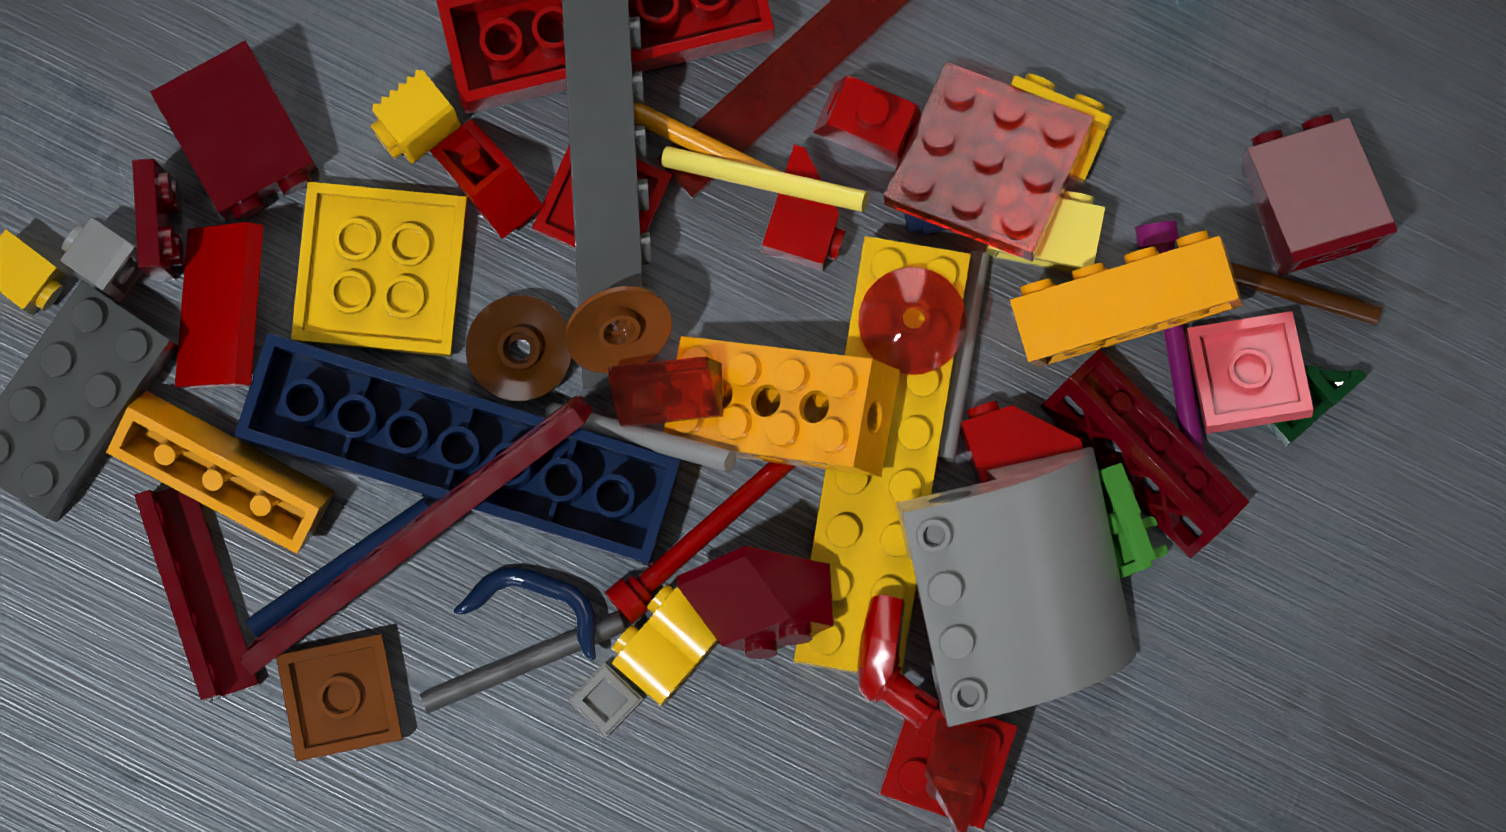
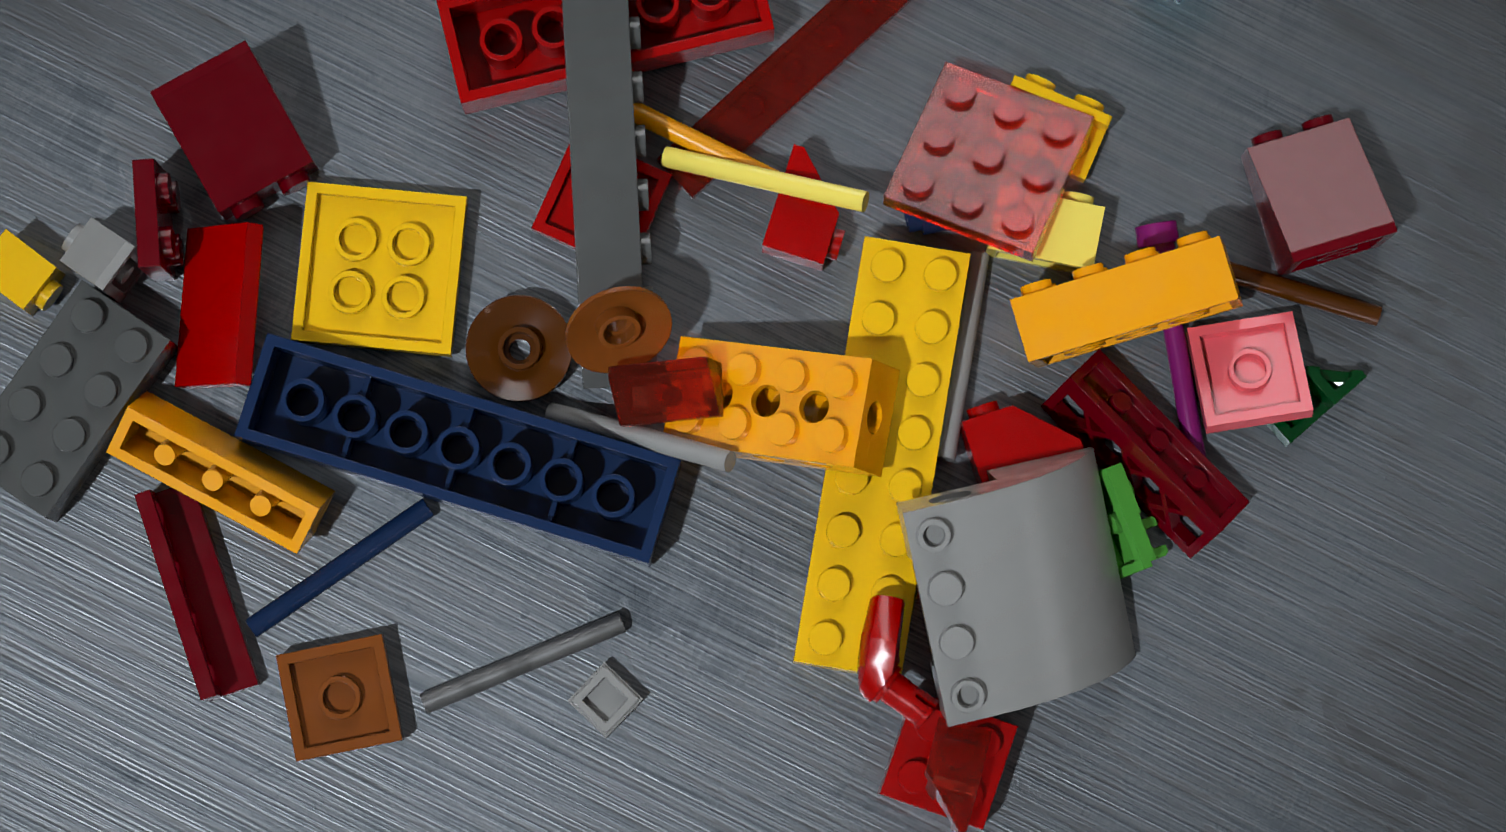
dark red tile [239,395,593,676] -> none
yellow brick [370,70,461,165] -> none
red slope [430,118,544,239] -> none
dark blue animal [454,567,596,661] -> none
red piece [604,462,796,624] -> none
yellow brick [611,584,718,707] -> none
dark red slope [677,546,834,659] -> none
red torso [813,75,926,172] -> none
clear red dish [858,267,967,375] -> none

